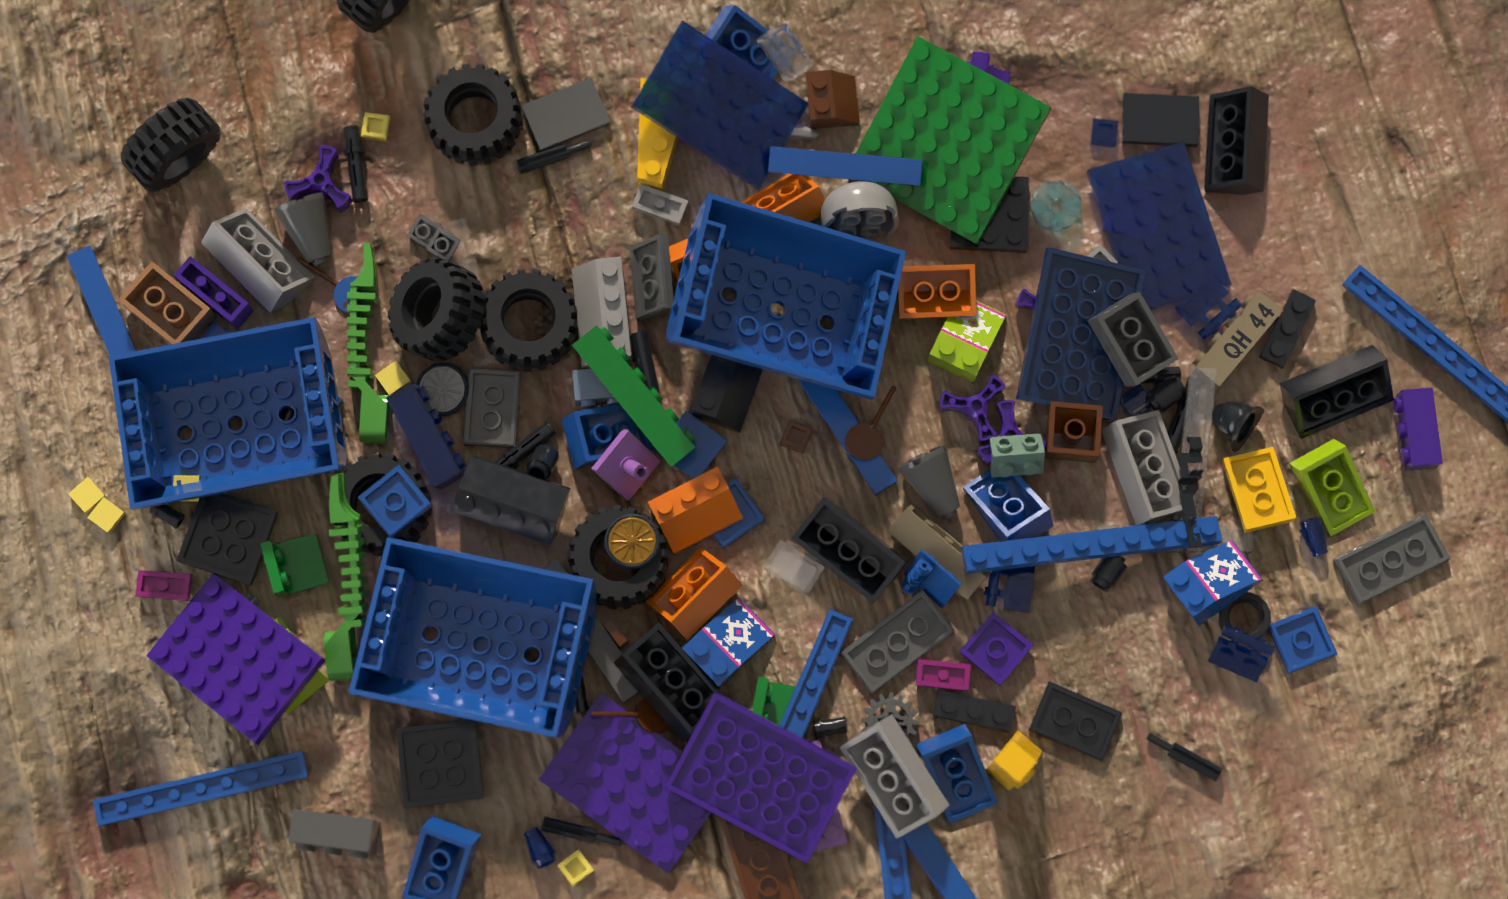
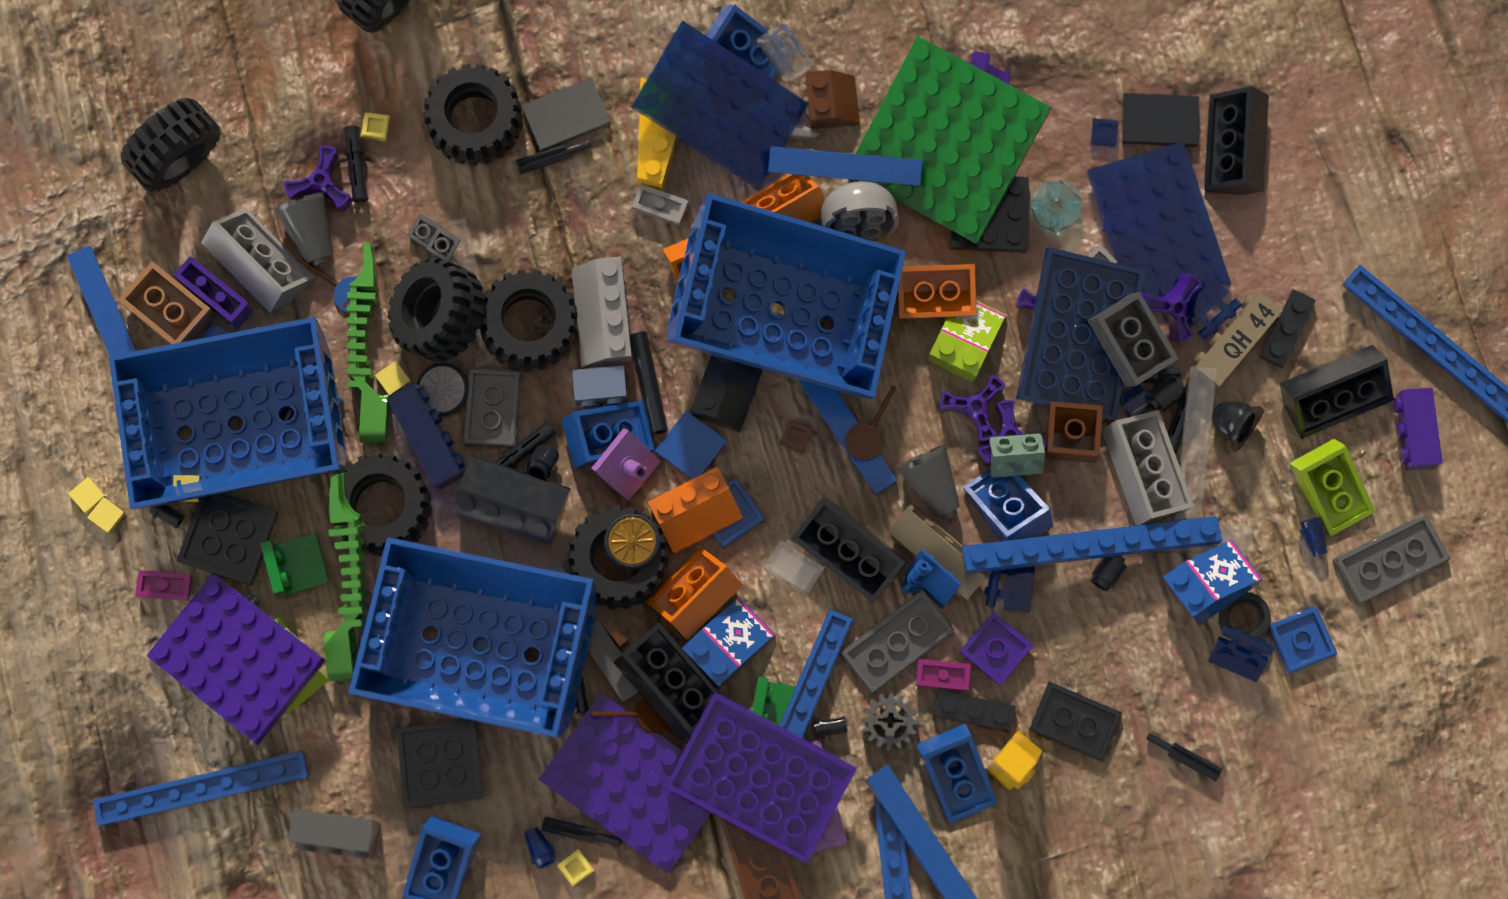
blue tile [357,465,432,538] -> none
green brick [572,325,696,467] -> none
dark grey tile [630,233,674,321] -> none
light grey slope [839,714,949,838] -> none
black piece [1177,437,1204,548] -> none
yellow plate [1222,447,1297,533] -> none
none -> dark purple piece [1141,273,1203,342]

